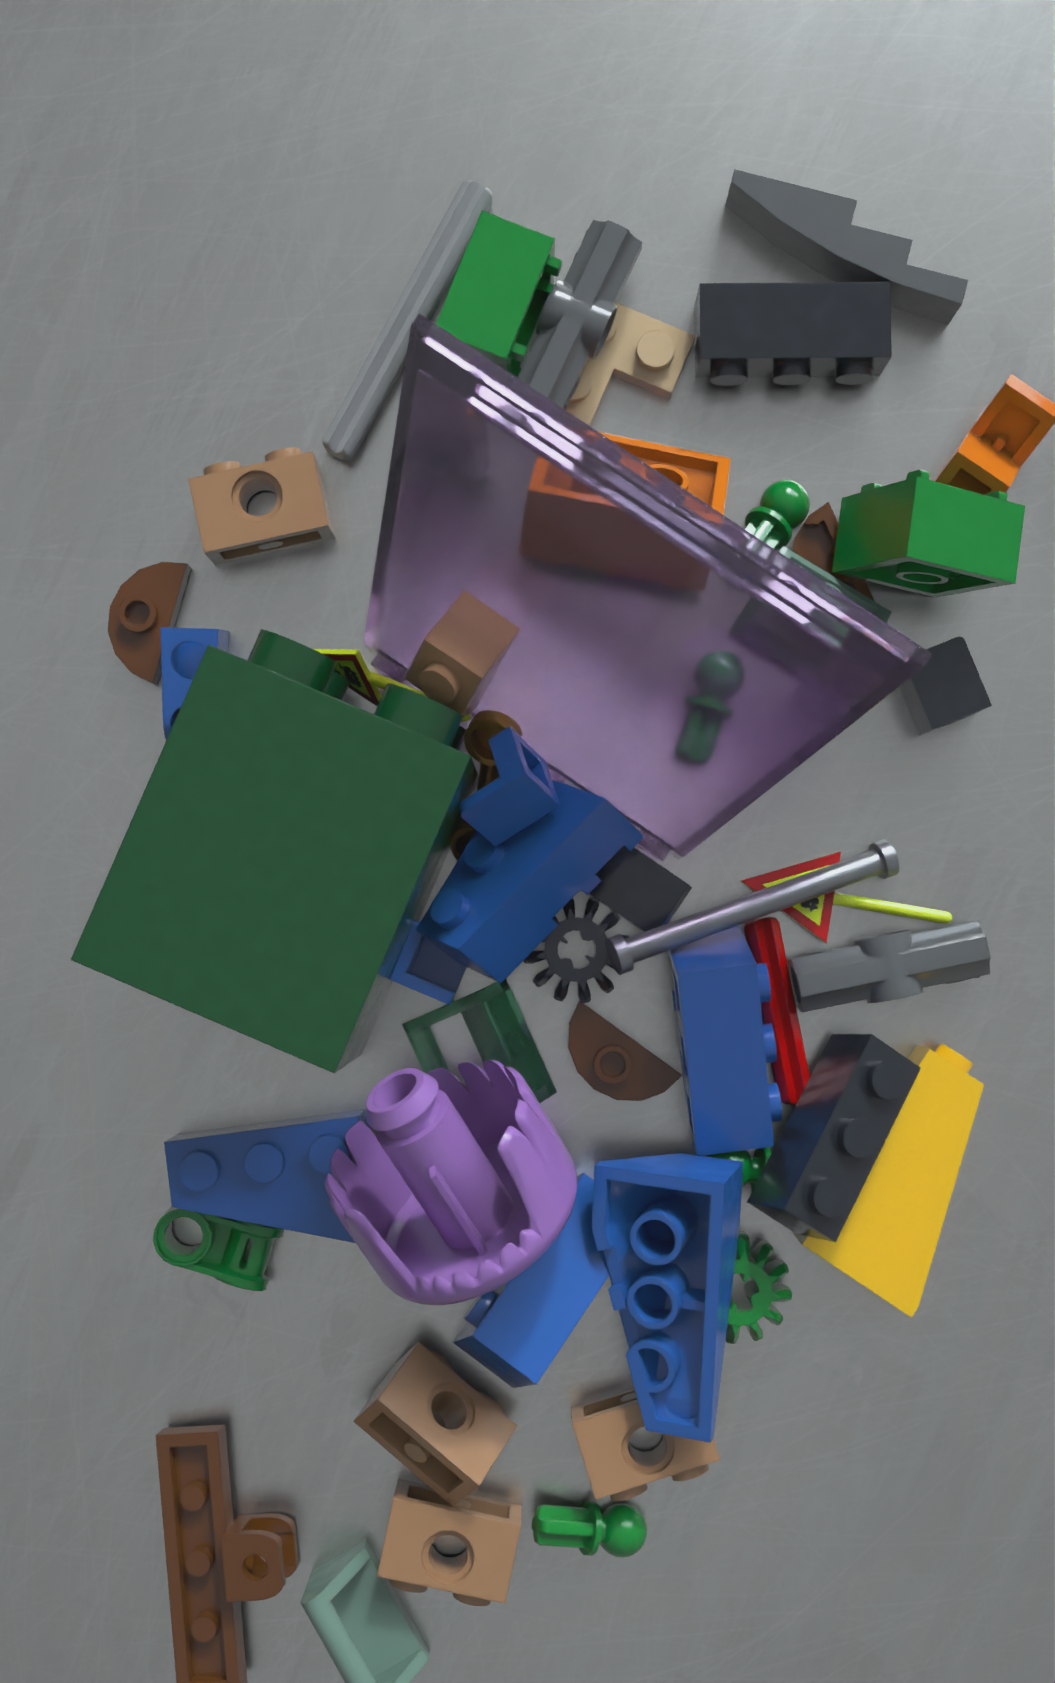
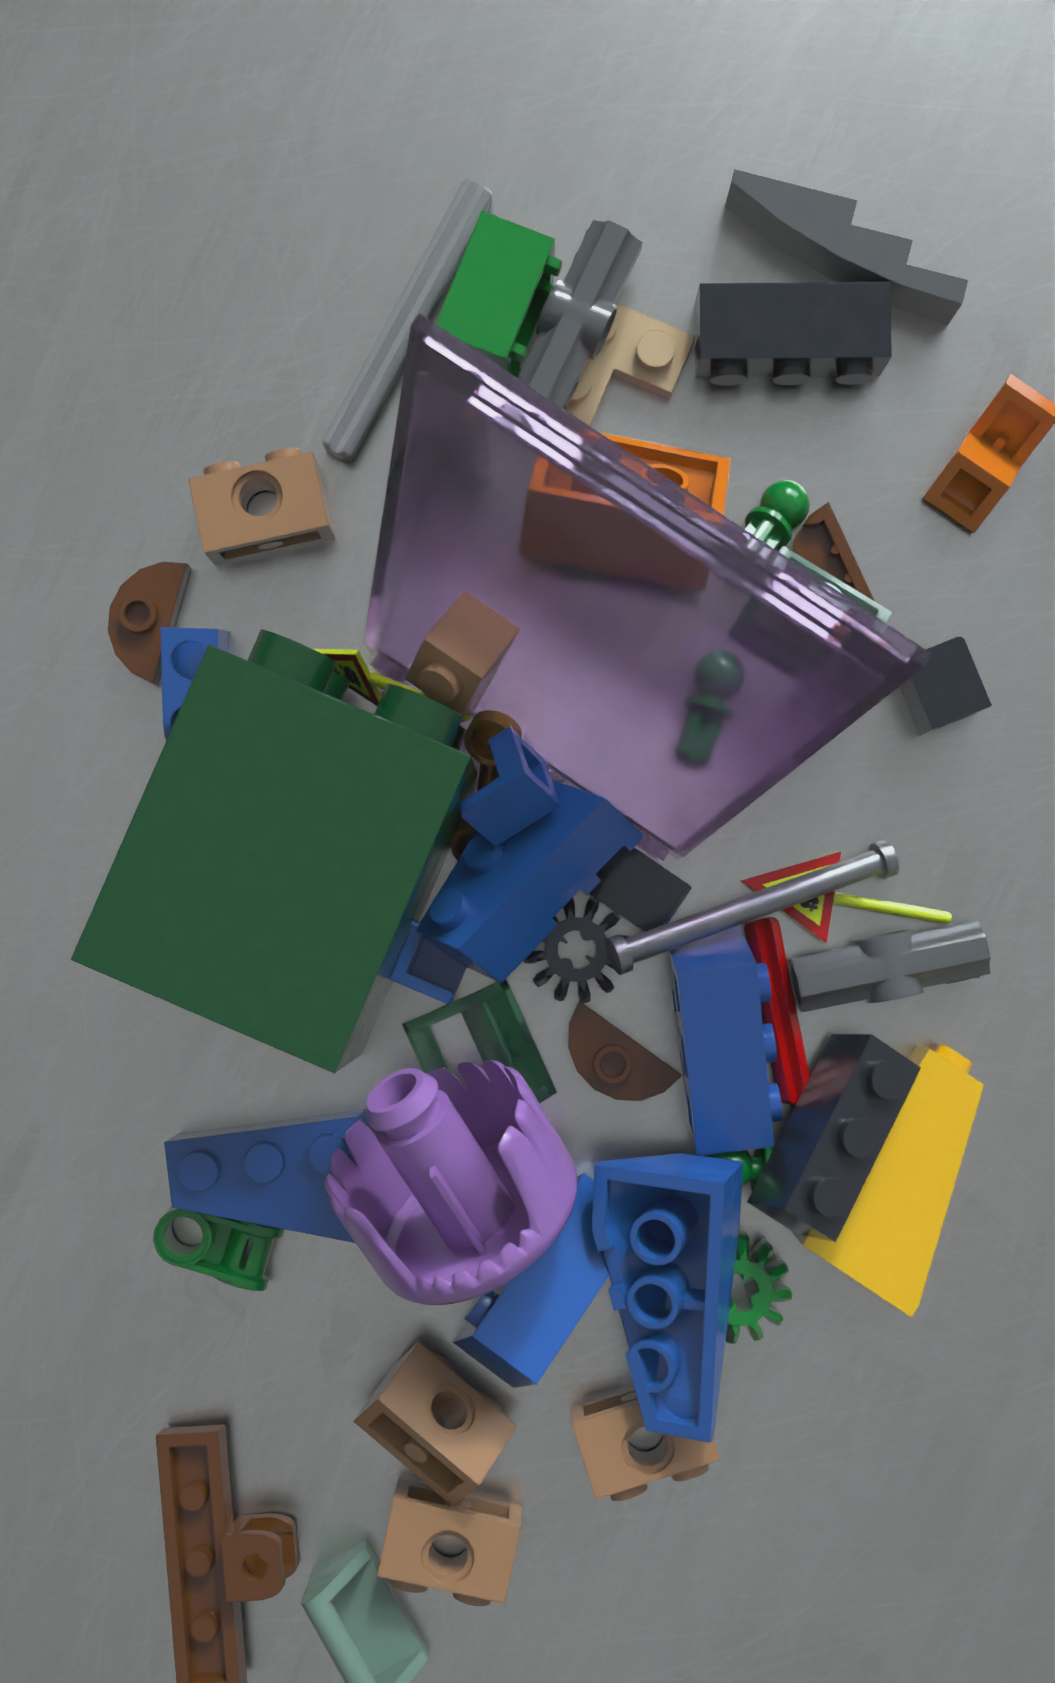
green axle [531,1501,647,1558] -> none
green container [832,469,1025,598] -> none

